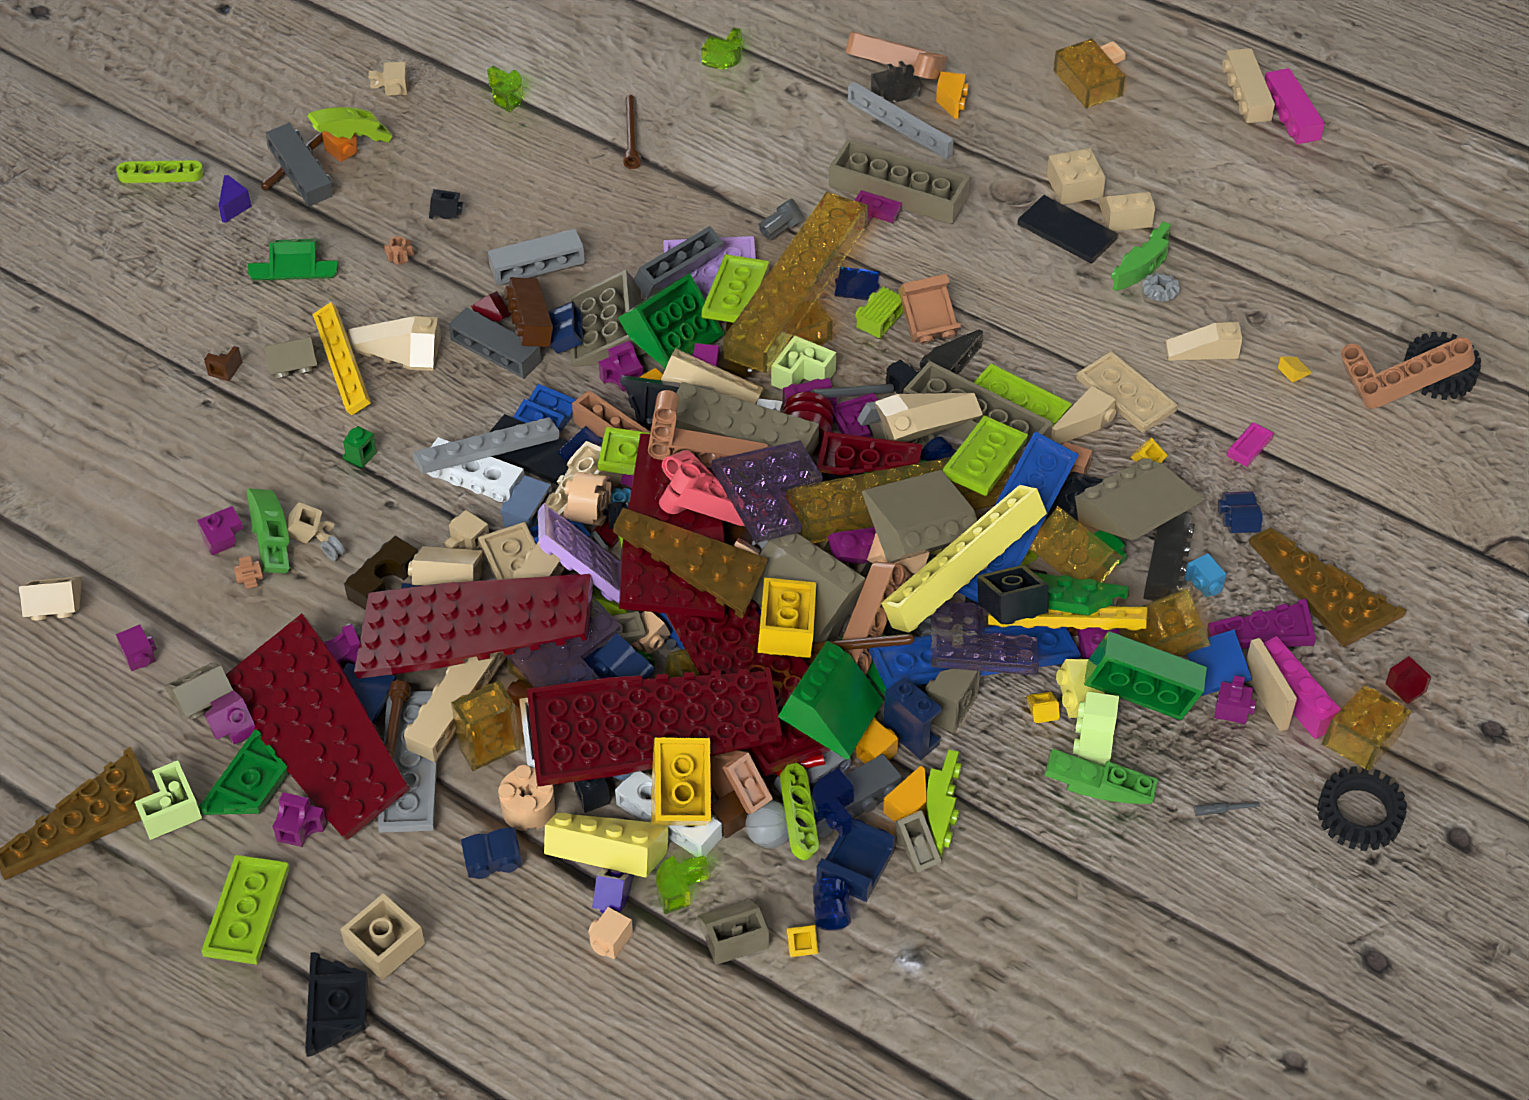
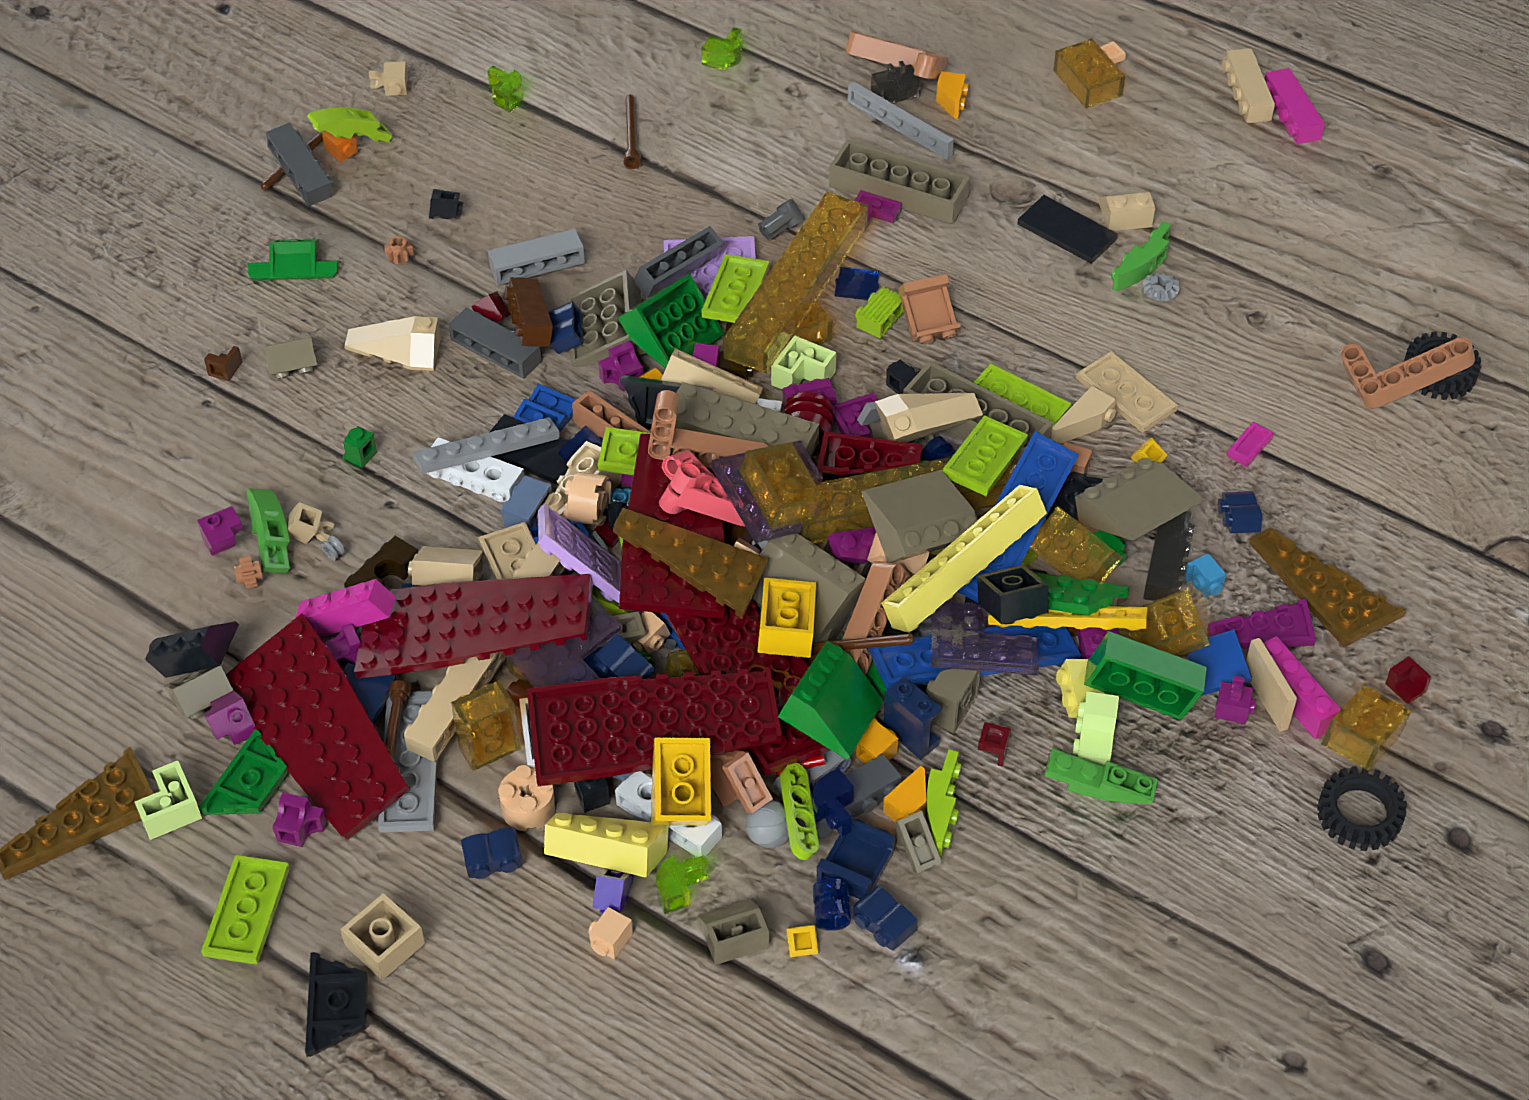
tan slope [19,576,82,620] -> none
lime beam [116,160,204,183] -> none
magenta brick [116,624,157,672] -> none
dark purple slope [218,175,252,222] -> none
yellow plate [313,302,371,416] -> none
tan brick [444,510,489,550] -> none
reddish brown panel [711,790,748,838] -> none
dark grey bar [811,384,894,398] -> none
clear smoke slope [919,329,983,375] -> none
yellow slope [1027,692,1060,723] -> none
tan brick [1046,148,1106,205] -> none
tan slope [1165,322,1242,360] -> none
dark grey piece [1194,802,1260,816] -> none
yellow slope [1278,356,1311,383] -> none
none -> black slope [145,621,239,678]
none -> dark pink brick [295,579,396,637]
none -> clear yellow brick [739,442,825,529]
none -> dark blue brick [853,885,917,951]
none -> dark red panel [978,722,1011,767]

